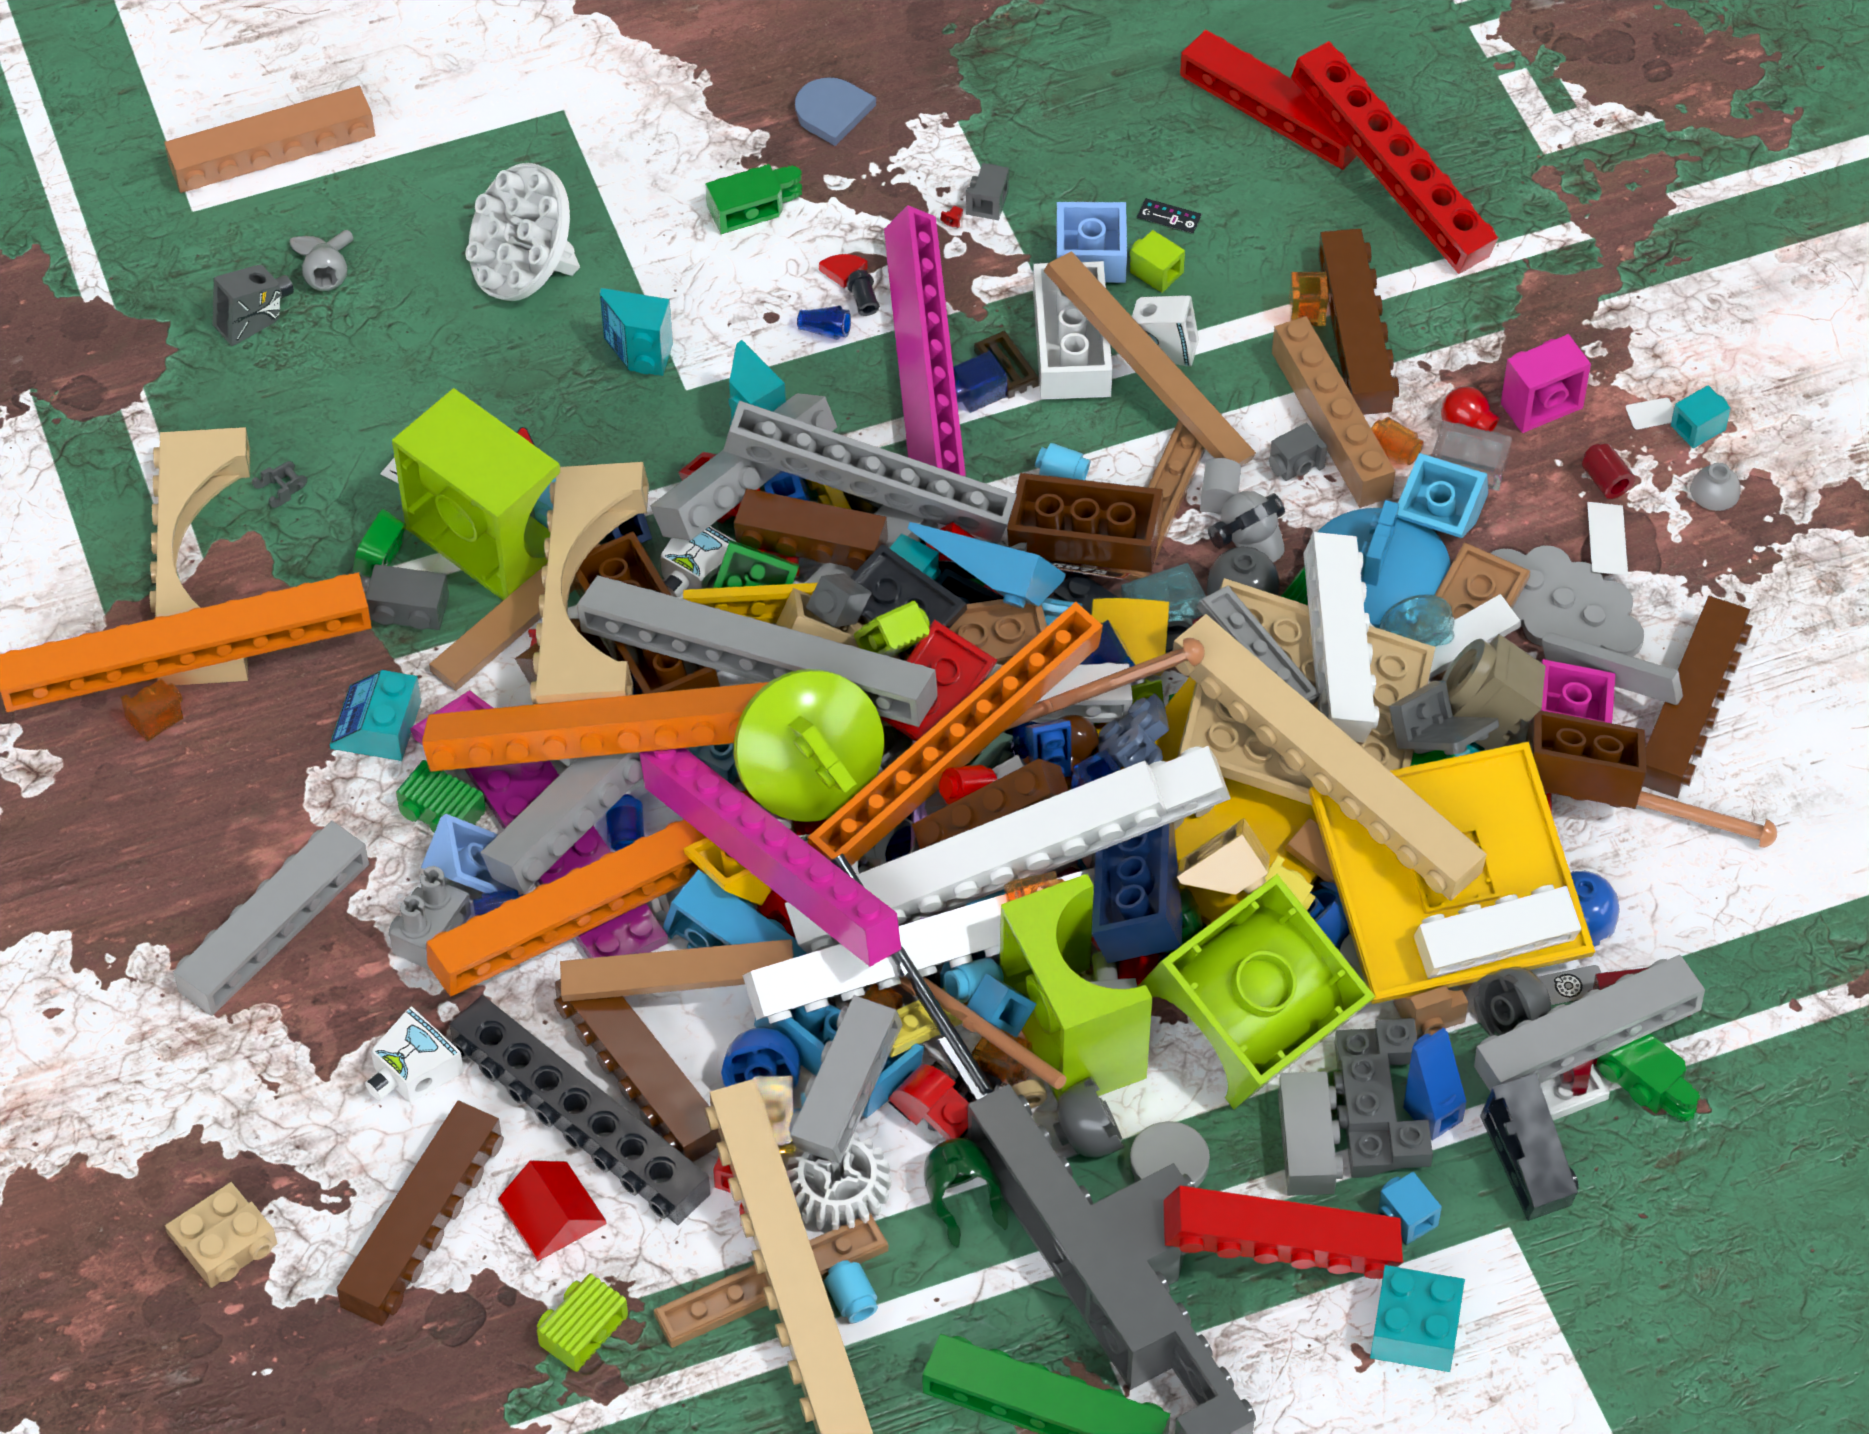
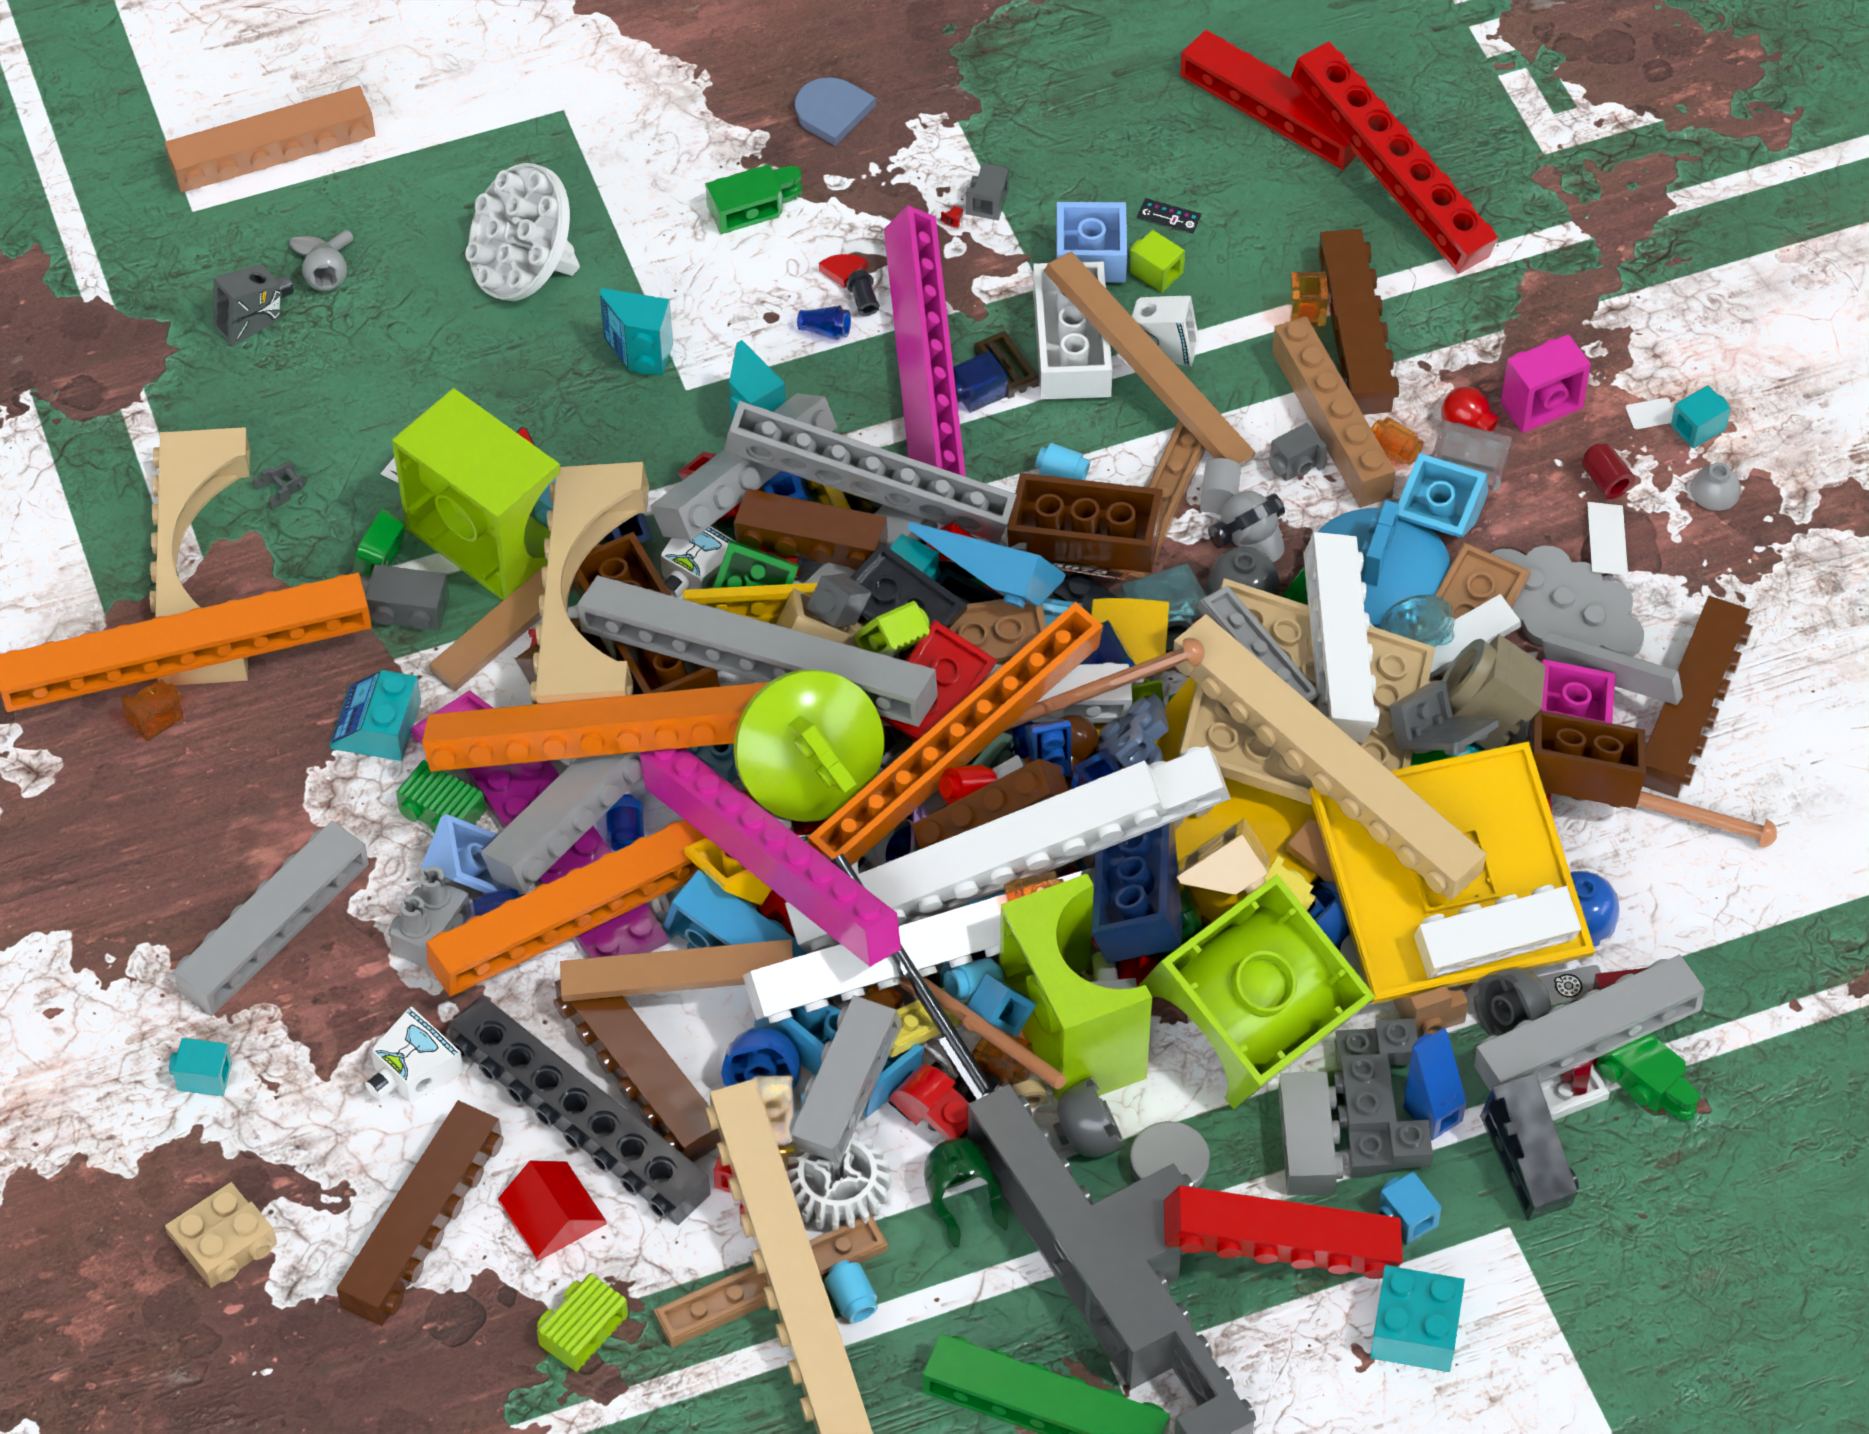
none -> teal brick [169,1038,232,1097]

